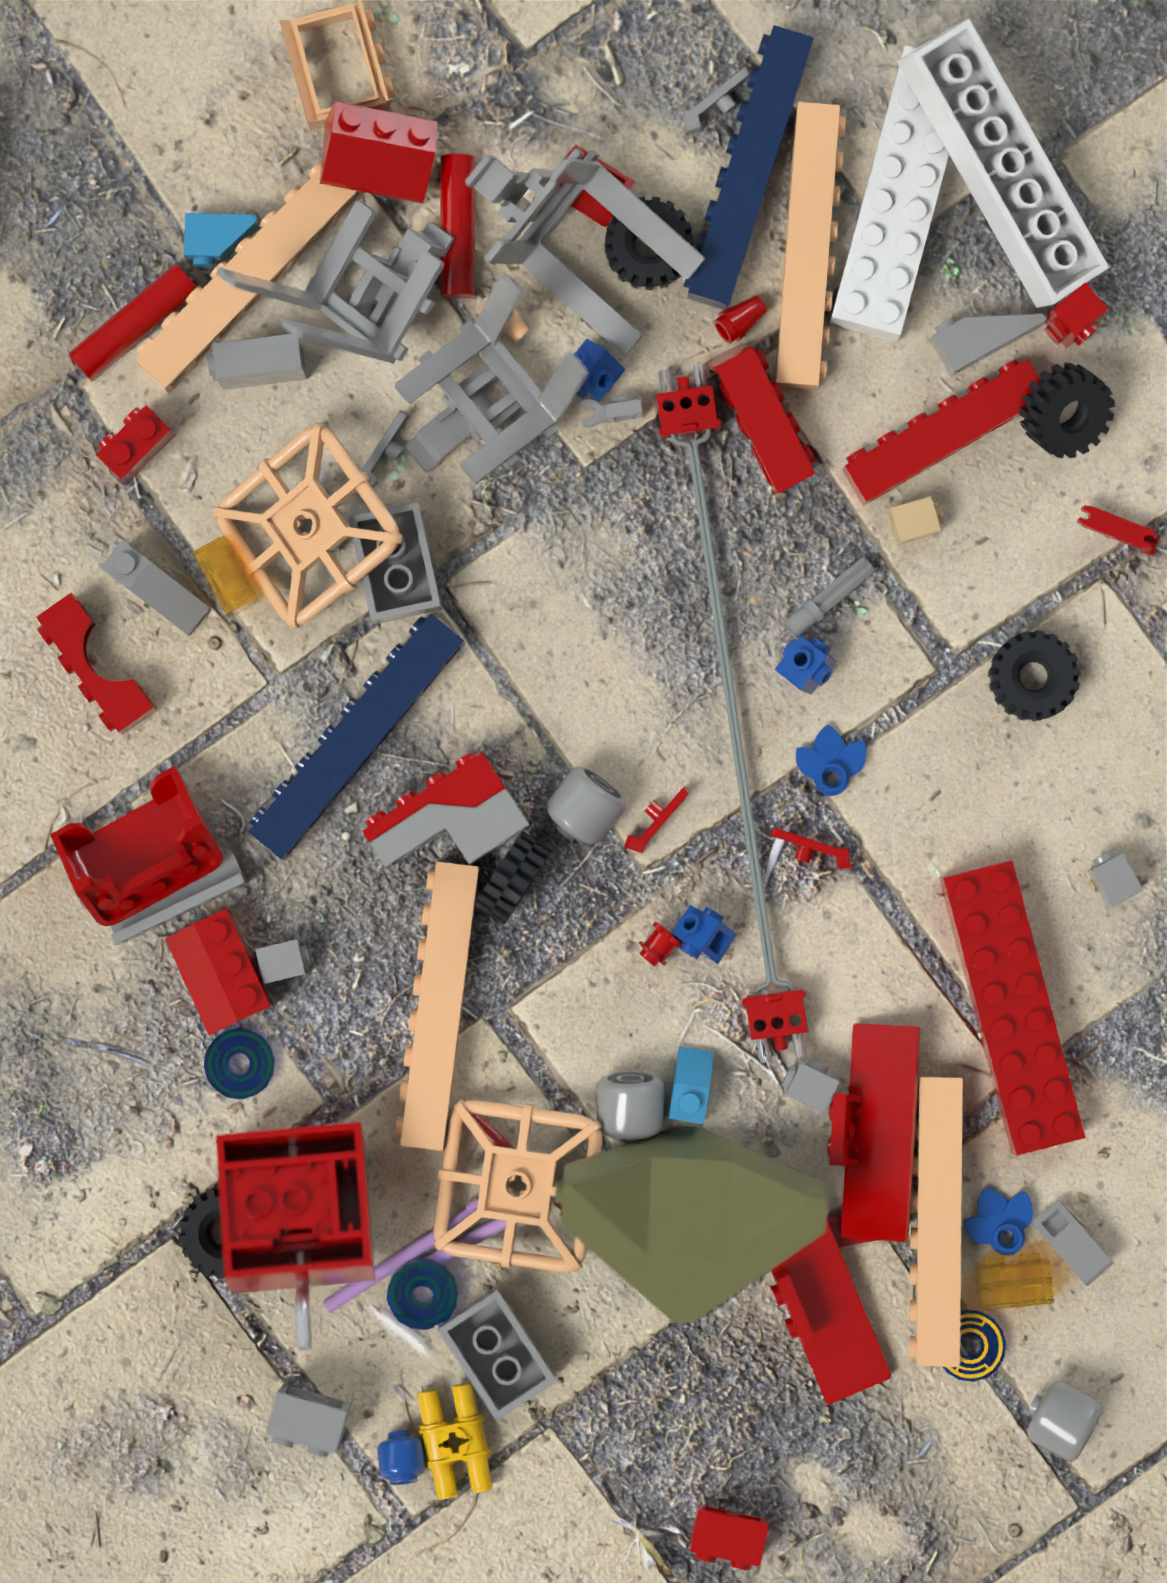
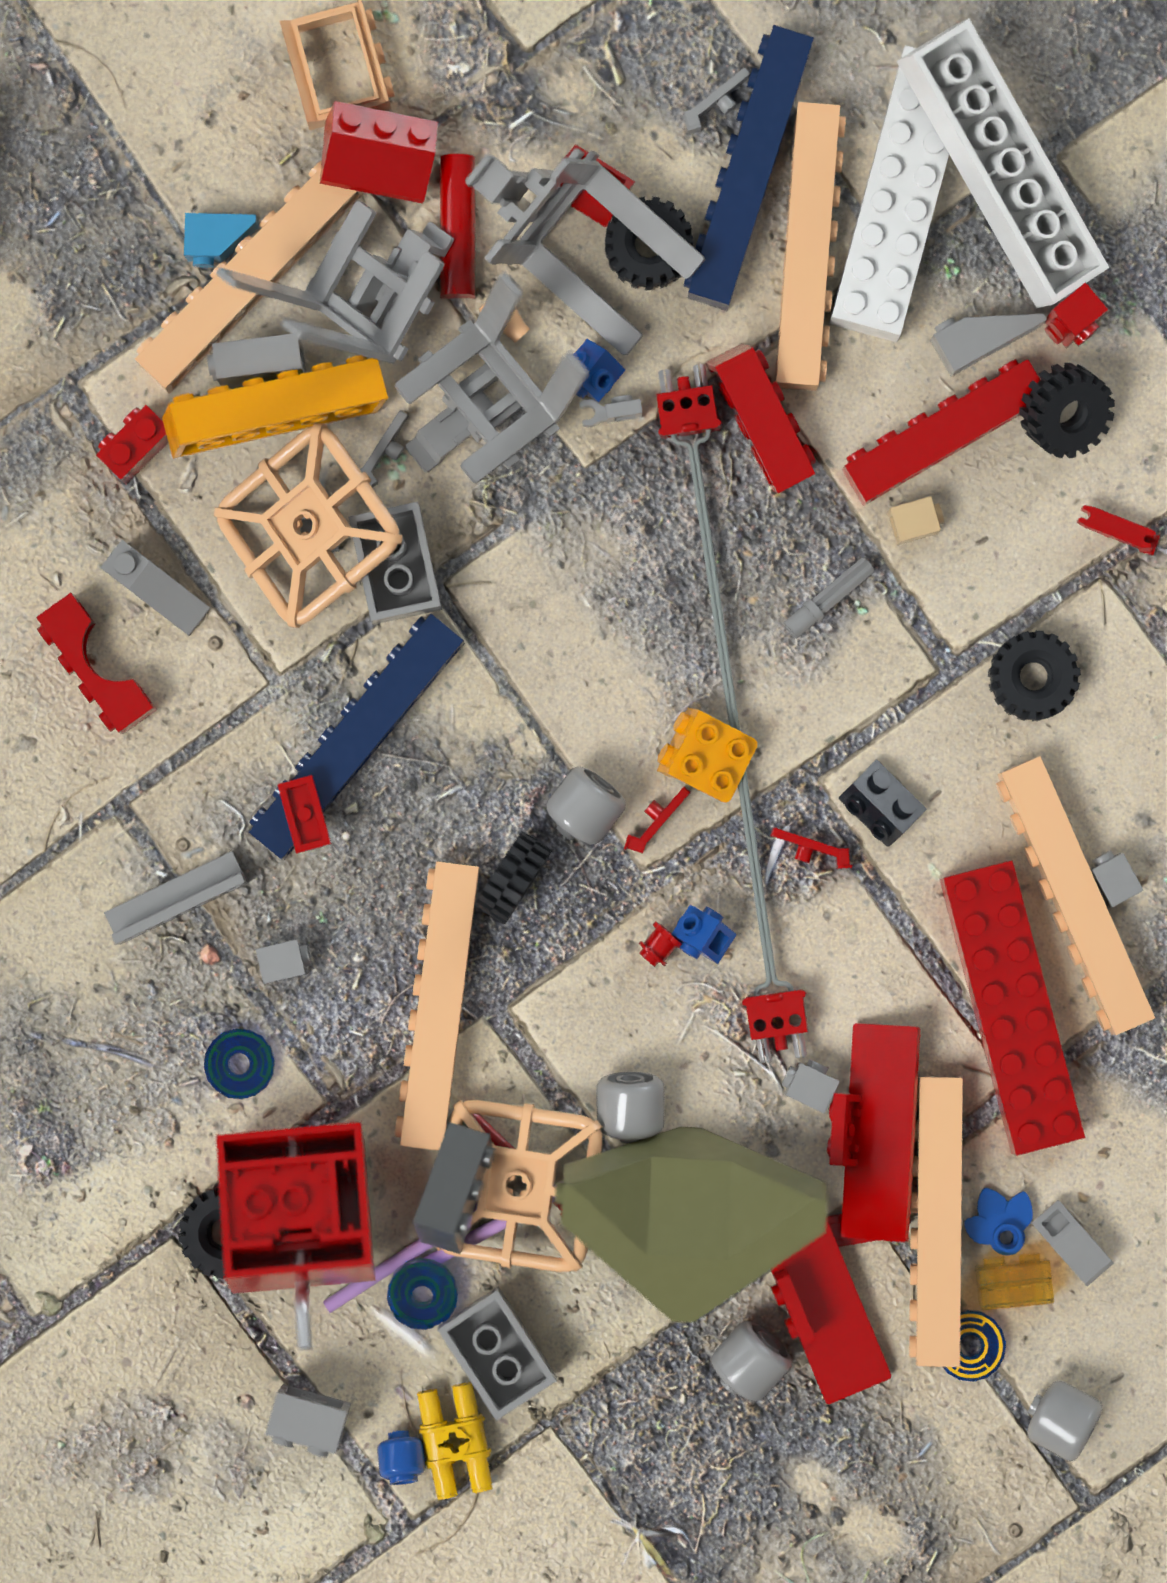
red windscreen [50,766,223,926] -> none
red brick [68,263,197,382] -> none
red slope [165,909,274,1035] -> none
clear yellow brick [193,536,260,618] -> none
piece [362,751,530,869] -> none
dark azure slope [668,1046,714,1124] -> none
red brick [688,1504,769,1570] -> none
red cone [714,295,767,344] -> none
blue brick [775,635,837,695] -> none
blue plate [796,725,866,796] -> none
none -> light orange brick [162,355,388,459]
none -> red plate [277,775,332,854]
none -> dark grey wedge [413,1122,496,1255]
none -> light orange bracket [657,708,758,803]
none -> light grey head [712,1320,792,1401]
none -> bracket [839,759,926,847]
none -> light nougat brick [995,756,1155,1035]

